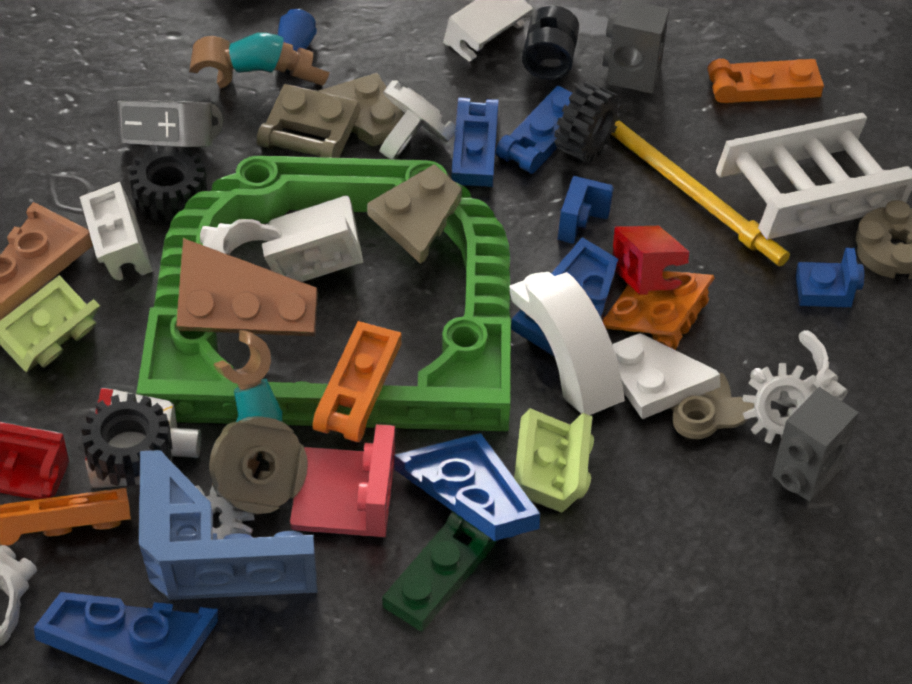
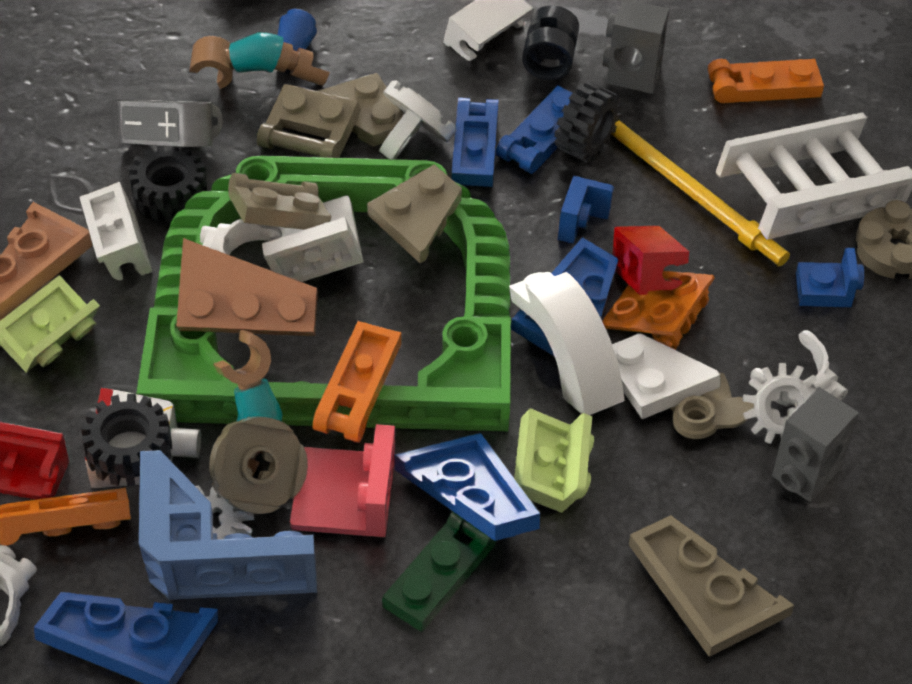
none -> dark tan plate [228,173,332,230]
none -> dark tan wing [629,515,794,657]

